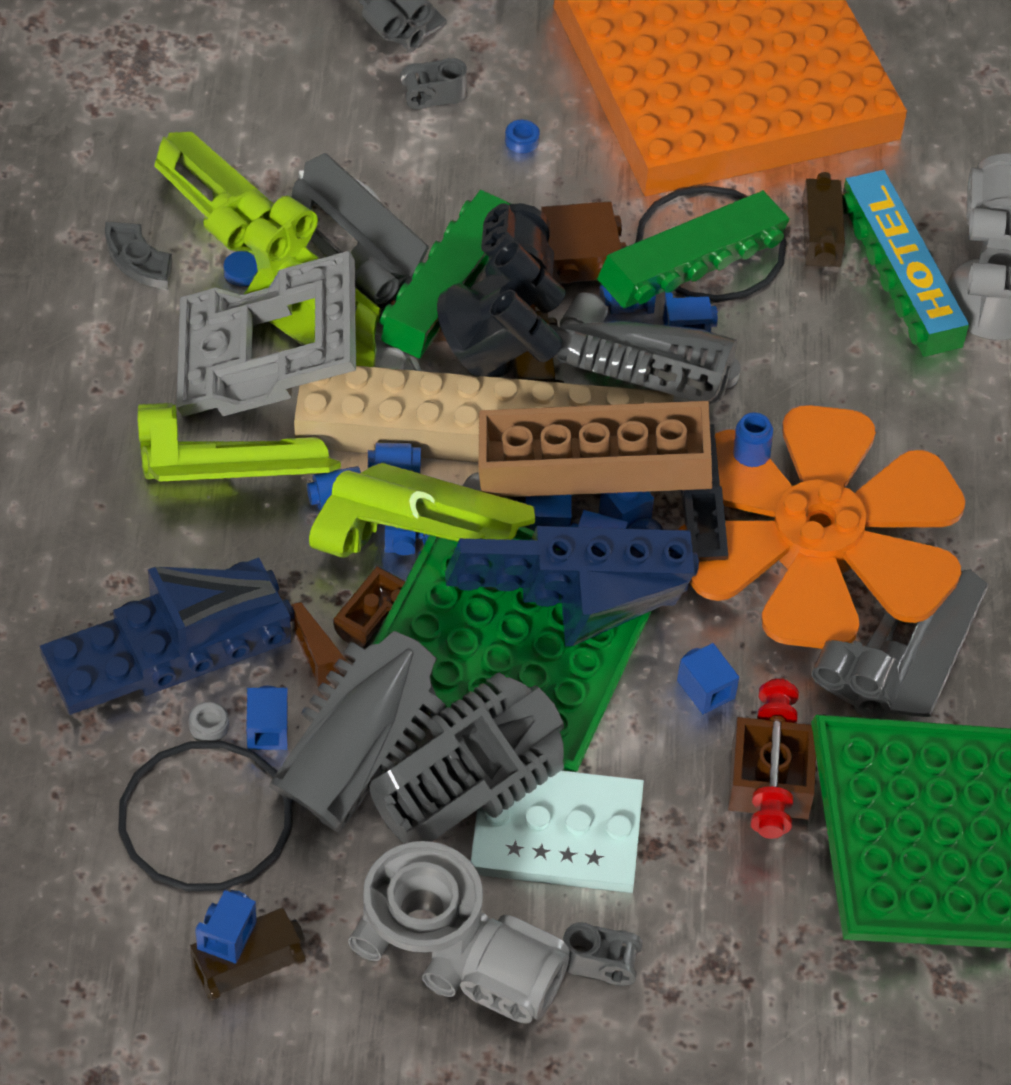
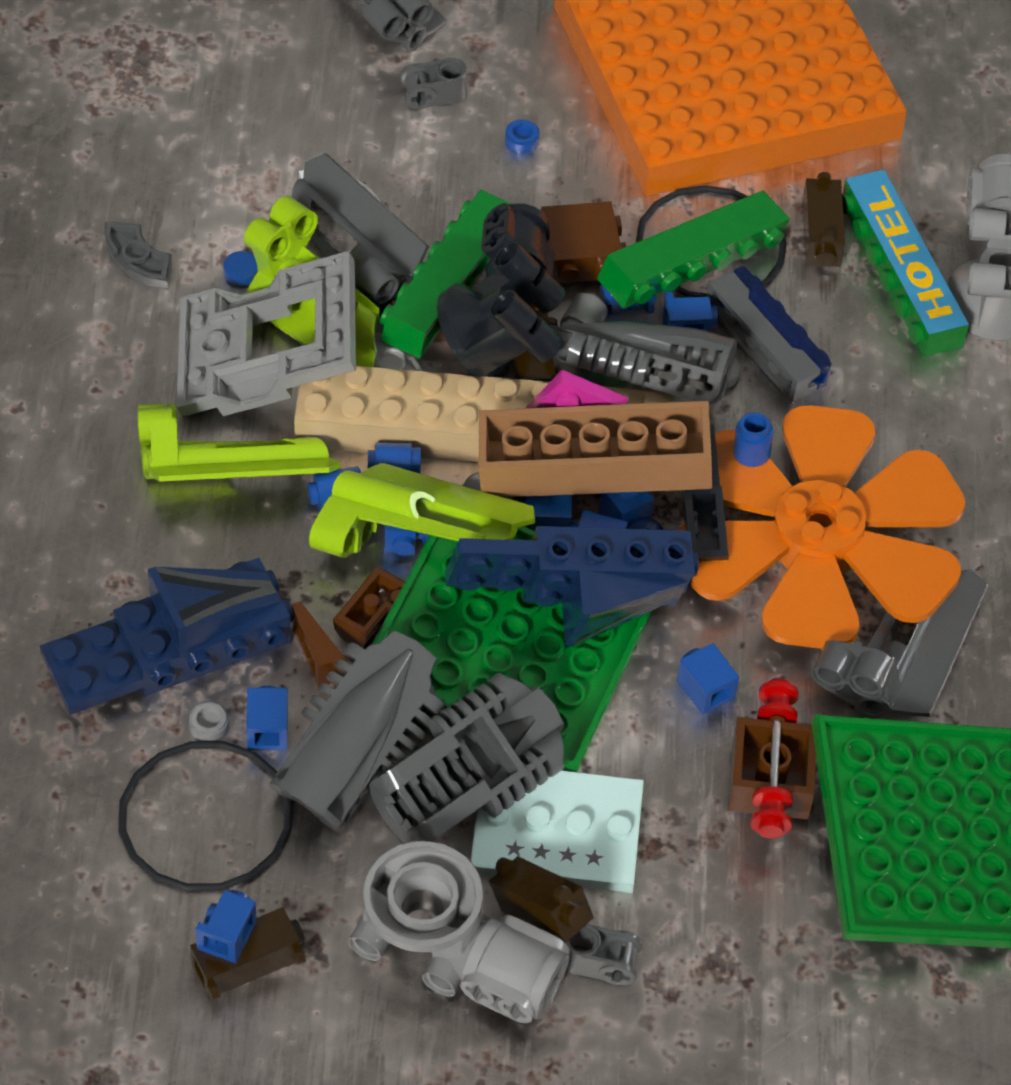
lime panel [154,132,274,255] -> none
none -> dark brown brick [488,856,594,943]
none -> dark pink wing [526,370,628,408]
none -> dark grey piece [707,265,832,404]

